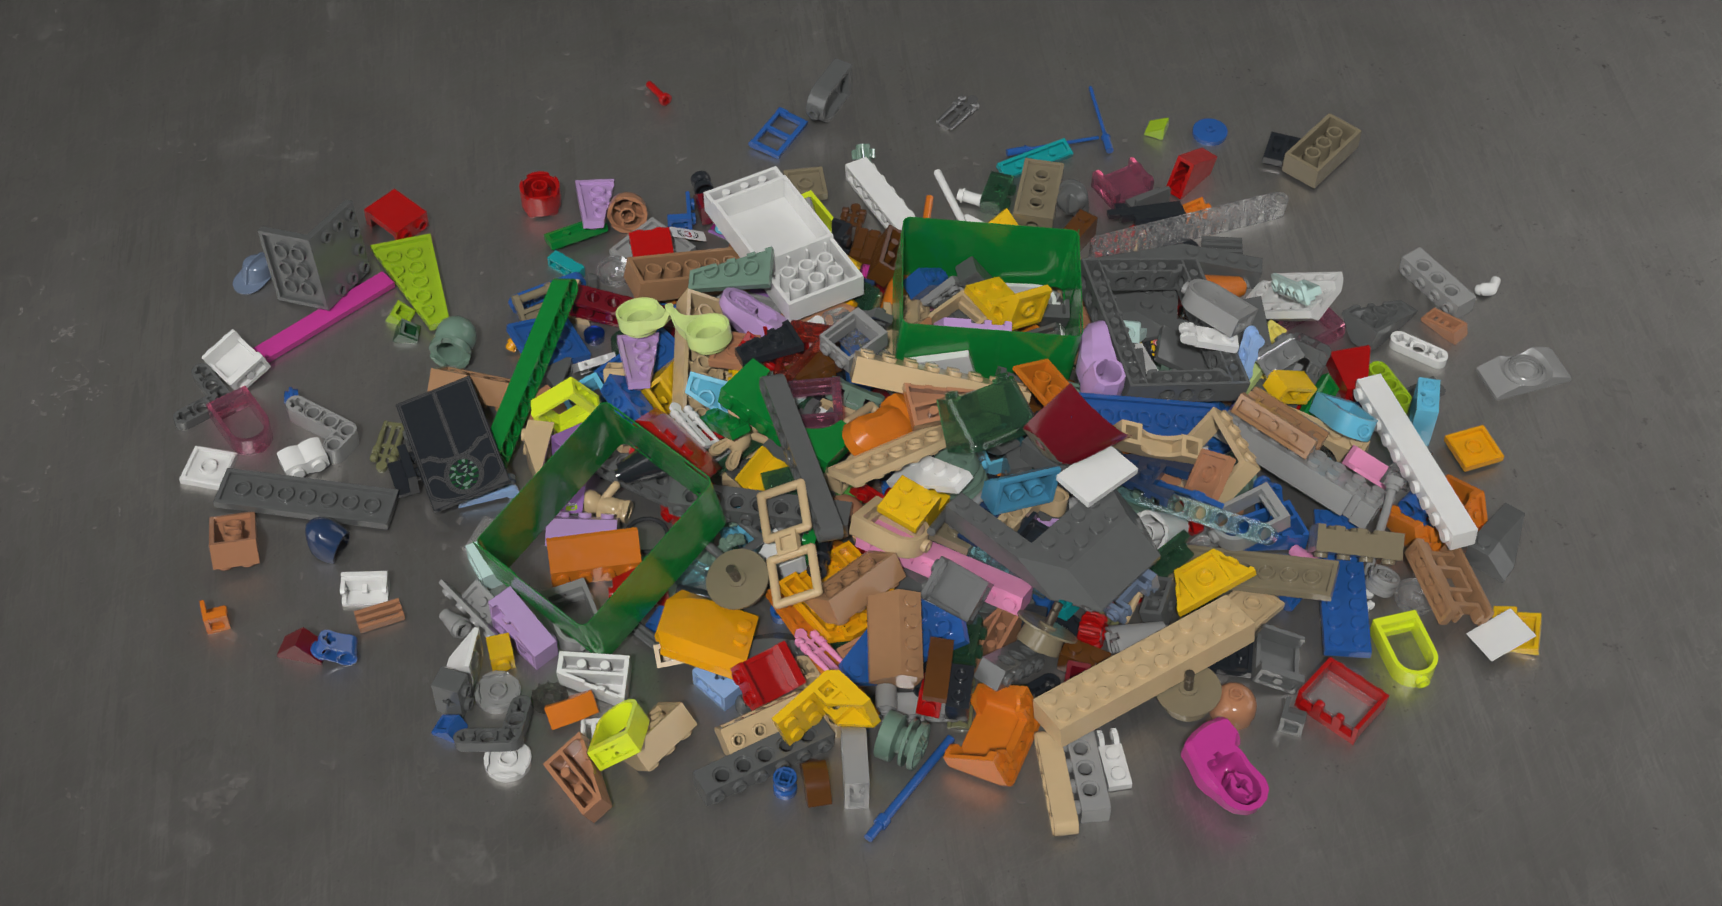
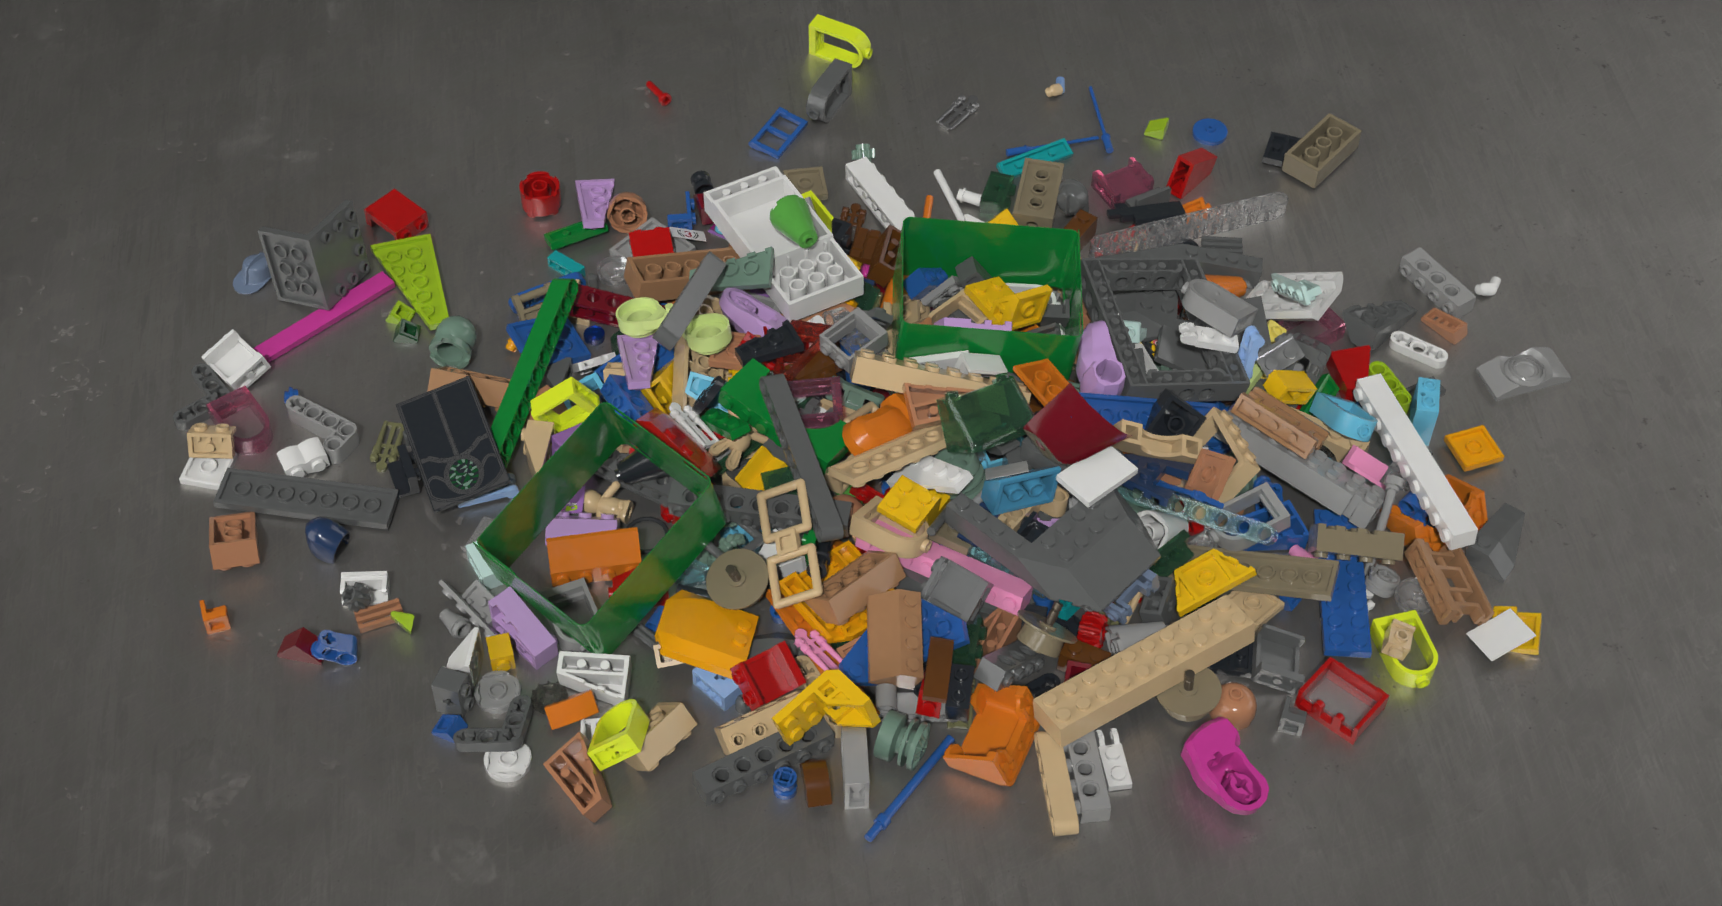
none -> tan bracket [187,423,236,459]
none -> dark grey gear [342,582,371,612]
none -> lime slope [390,611,414,635]
none -> dark grey beam [652,251,727,351]
none -> black tile [692,375,726,414]
none -> bright green cone [769,195,818,248]
none -> neon yellow window [809,14,873,68]
none -> white panel [954,352,1008,377]
none -> white sticker [985,461,1029,480]
none -> tan arm [1045,77,1065,98]
none -> black slope [1145,388,1206,437]
none -> tan brick [1381,619,1416,661]

